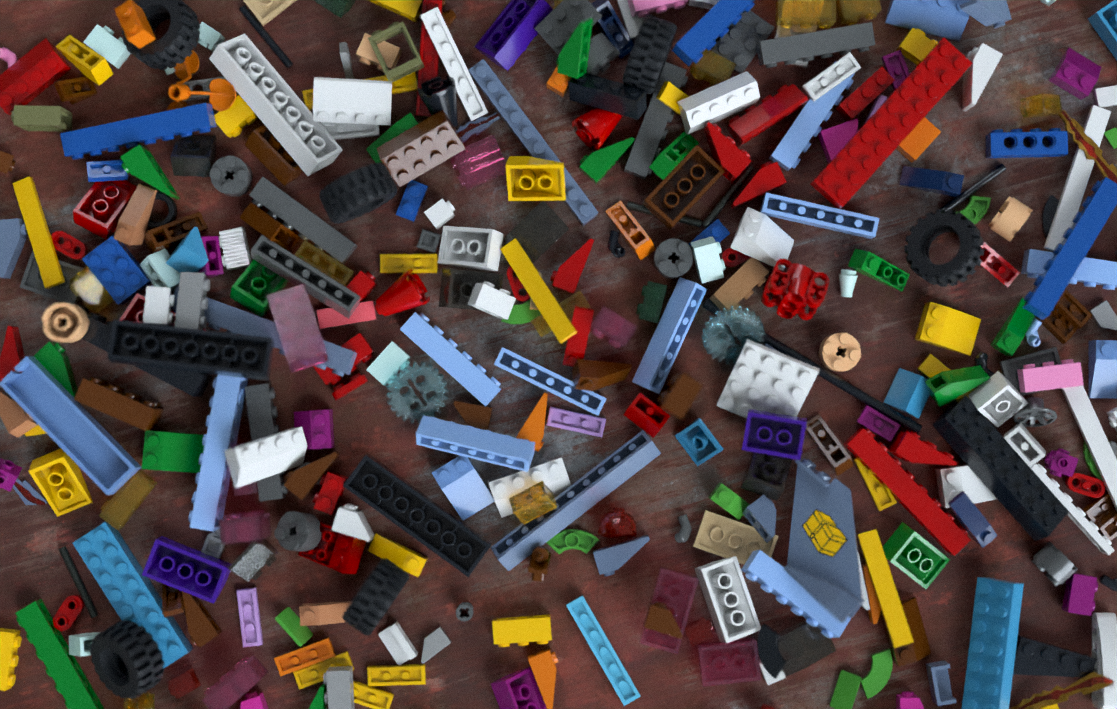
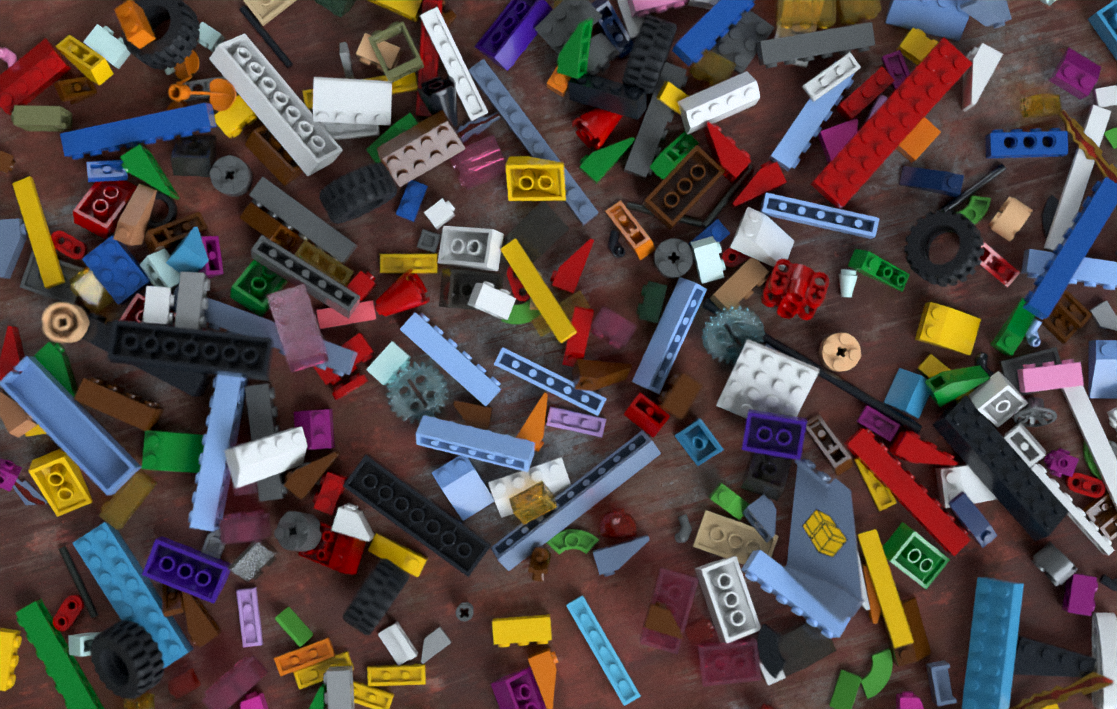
white brick [219,227,252,270] -> none
nougat slope [299,601,352,626] -> none
red slope [727,84,809,147] -> none

